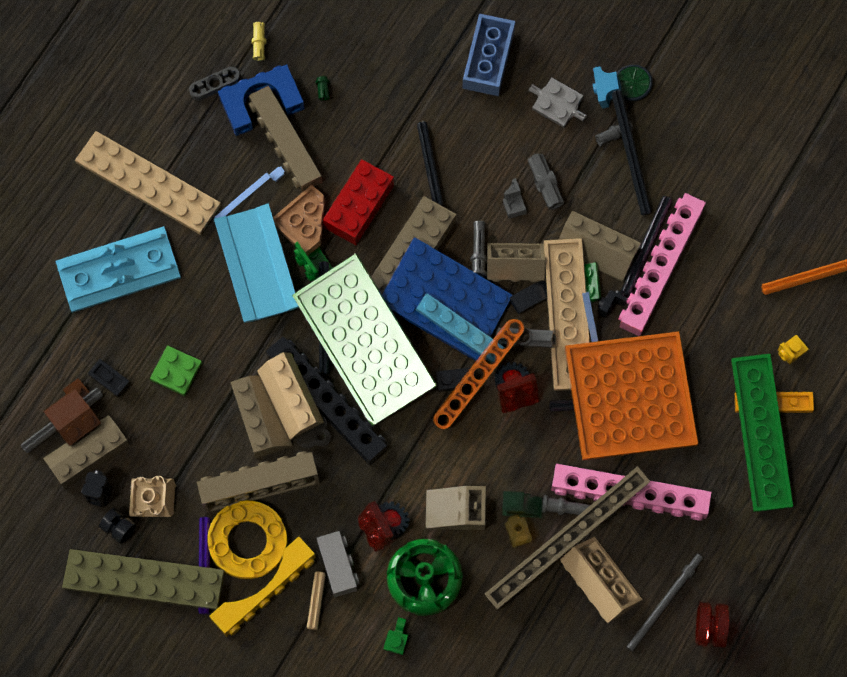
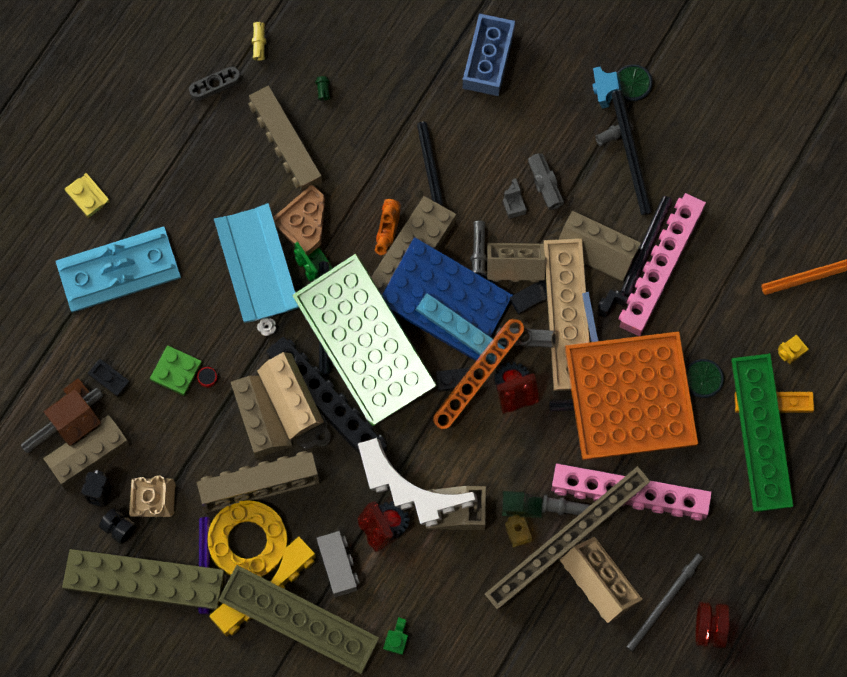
tan plate [75,131,221,235] -> none
light blue piece [214,167,285,218] -> none
blue arch [218,65,304,136] -> none
tan axle [307,571,325,630] -> none
red brick [323,159,394,245] -> none
green wheel [387,539,462,616] -> none
light grey plate [529,77,587,128] -> none
green plate [584,262,601,302] -> none
none -> light yellow plate [65,173,110,218]
none -> black tile [197,367,217,388]
none -> olive plate [218,565,379,674]
none -> white plate [257,318,276,336]
none -> white arch [358,438,478,527]
none -> orange connector [375,199,401,255]
none -> dark green wheel [686,359,724,398]

